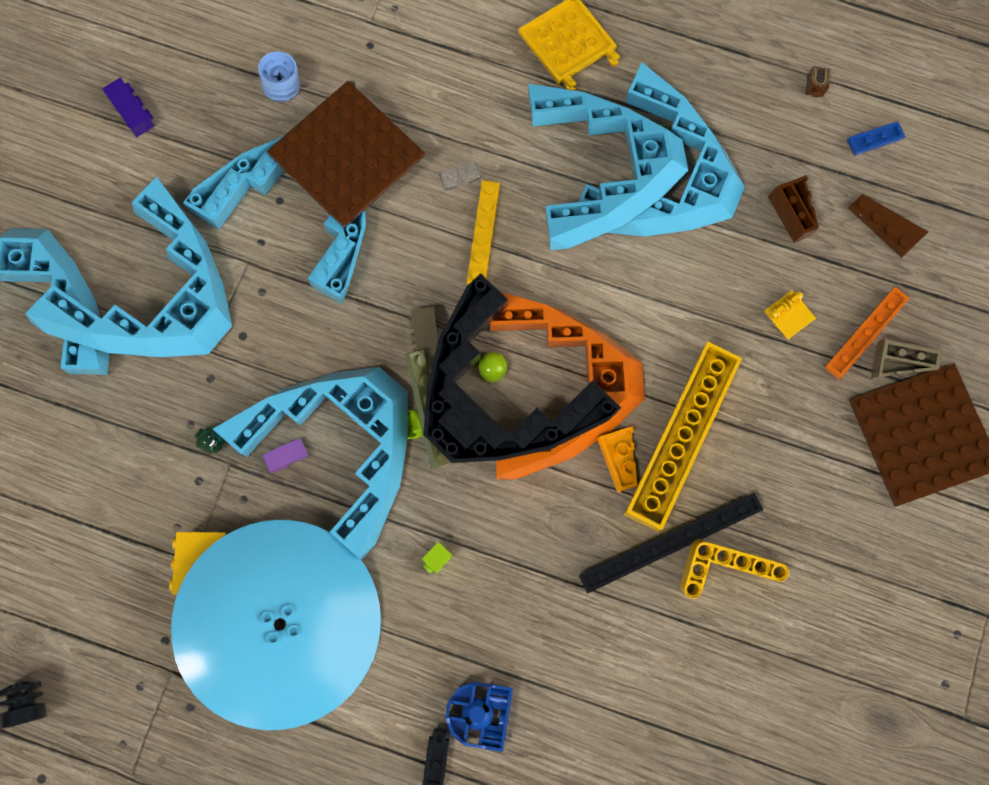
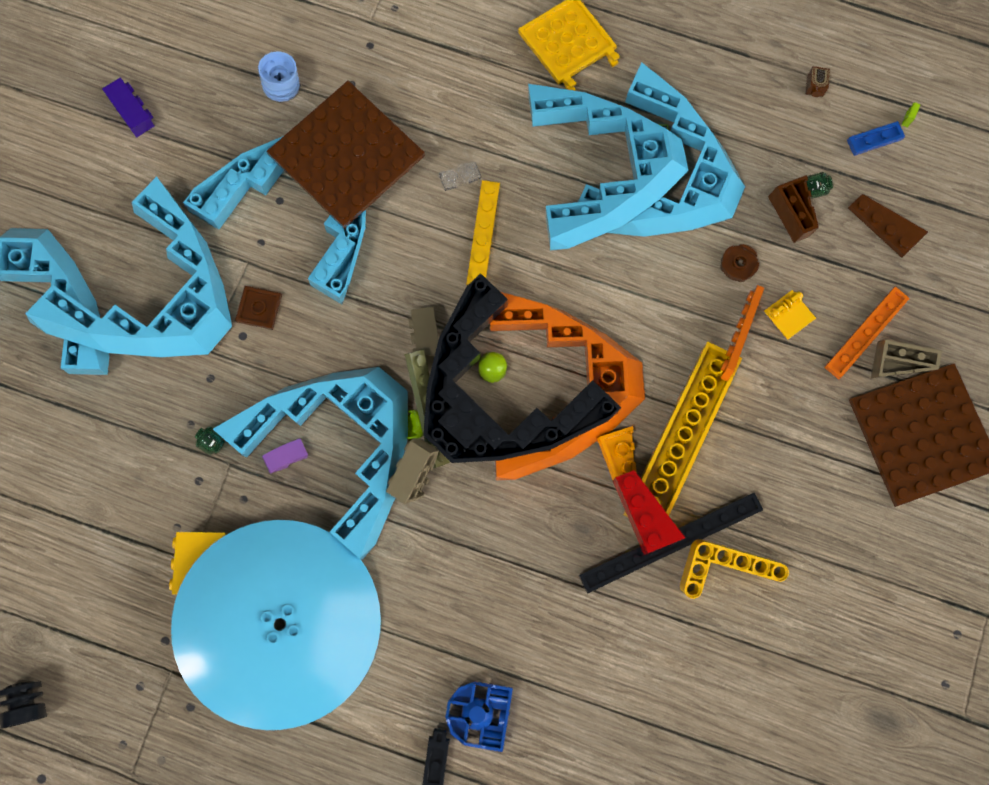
lime brick [422,542,453,574] -> none
none -> reddish brown tile [235,286,282,330]
none -> dark tan wedge [386,438,439,504]
none -> red wedge [613,470,685,555]
none -> reddish brown plate [720,244,759,282]
none -> orange plate [720,285,764,382]
none -> clear green head [807,172,833,198]
none -> lime tile [902,102,921,128]

